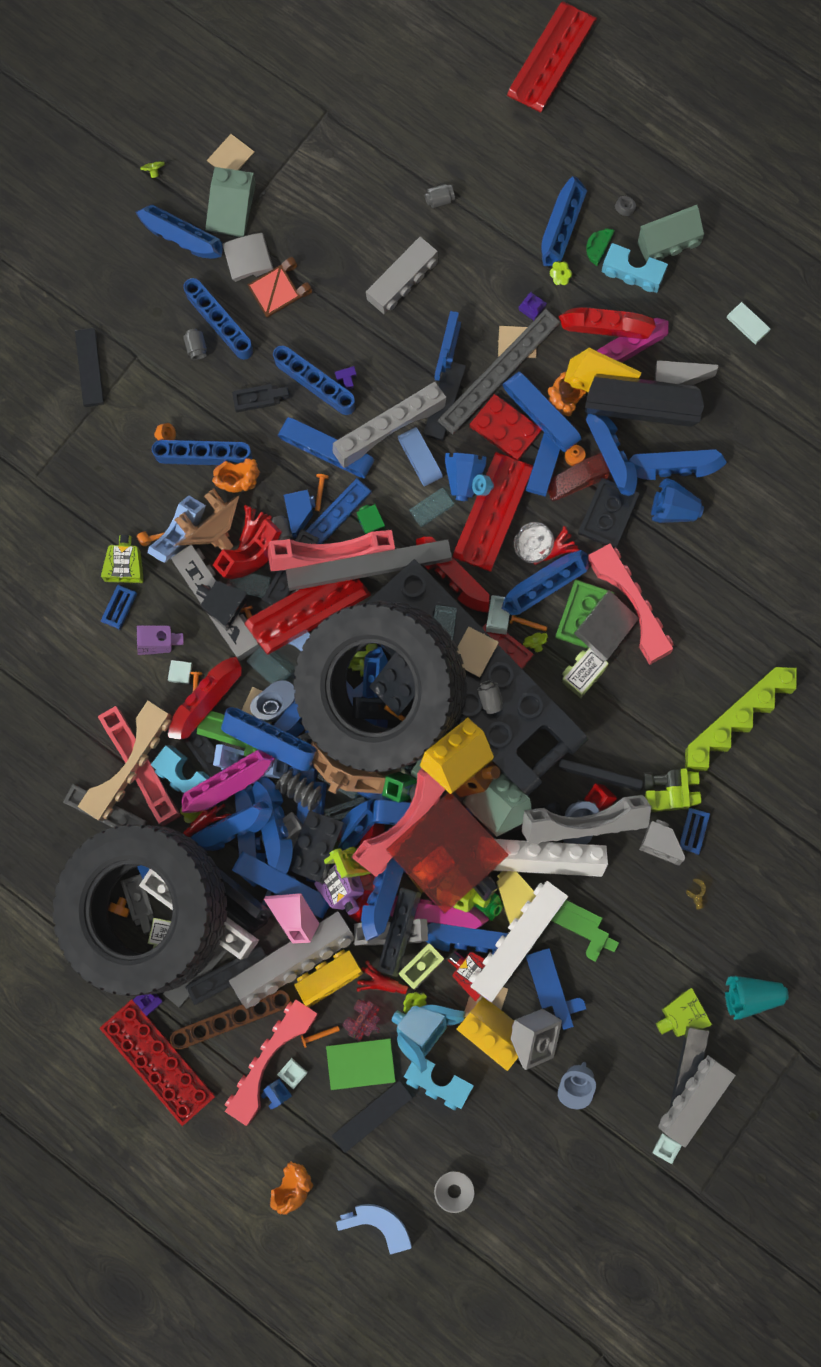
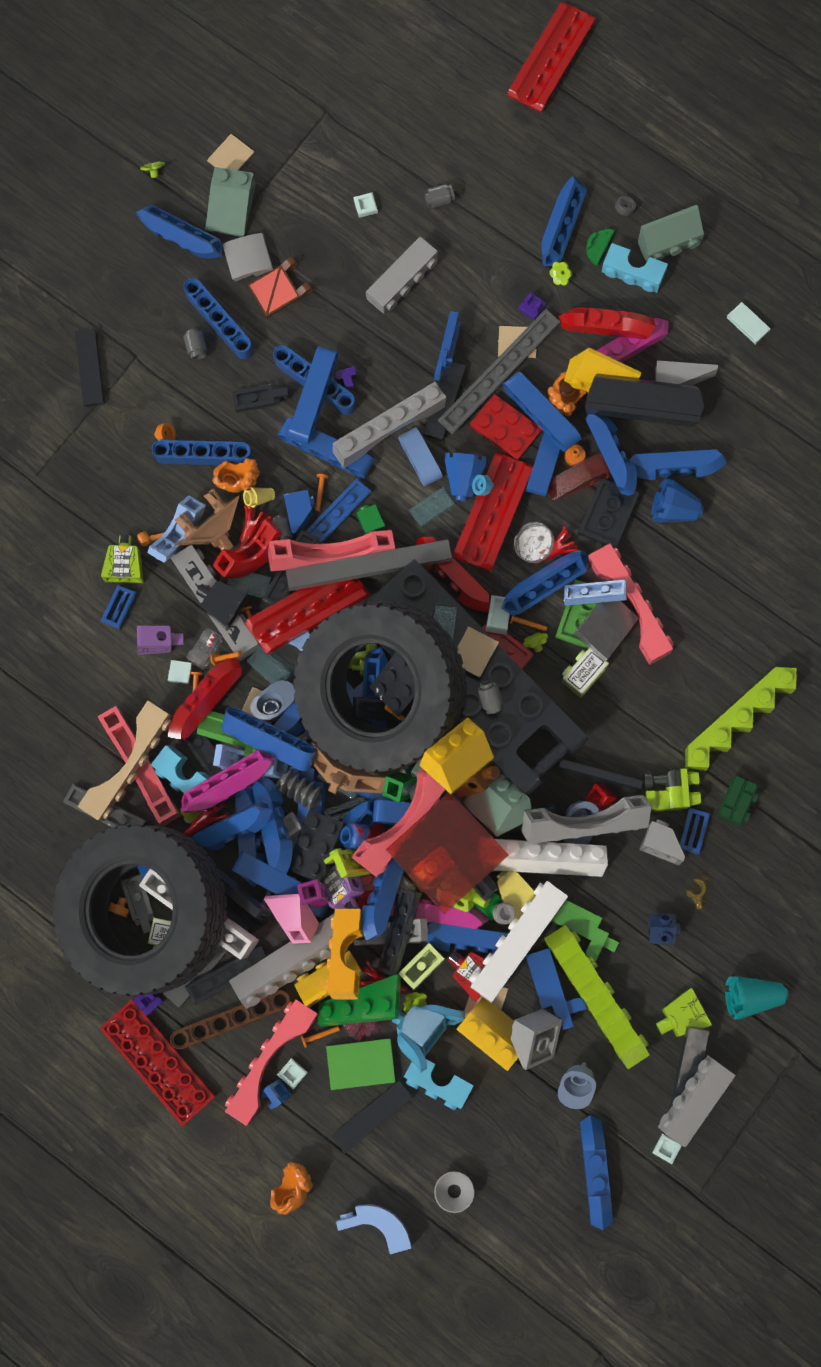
none -> clear leg [186,628,222,670]
none -> orange pin [210,651,242,666]
none -> light yellow cone [243,487,275,508]
none -> blue beam [289,346,339,444]
none -> magenta leg [297,879,329,908]
none -> green wing [318,974,401,1027]
none -> light orange arch [325,909,364,999]
none -> blue head [340,823,373,851]
none -> light aqua tile [353,193,378,218]
none -> light grey tile [396,875,417,896]
none -> light grey tile [493,903,515,924]
none -> lime brick [544,925,650,1069]
none -> medium blue tile [564,580,627,606]
none -> blue brick [580,1115,613,1230]
none -> dark blue brick [648,913,680,945]
none -> dark green brick [716,776,760,826]

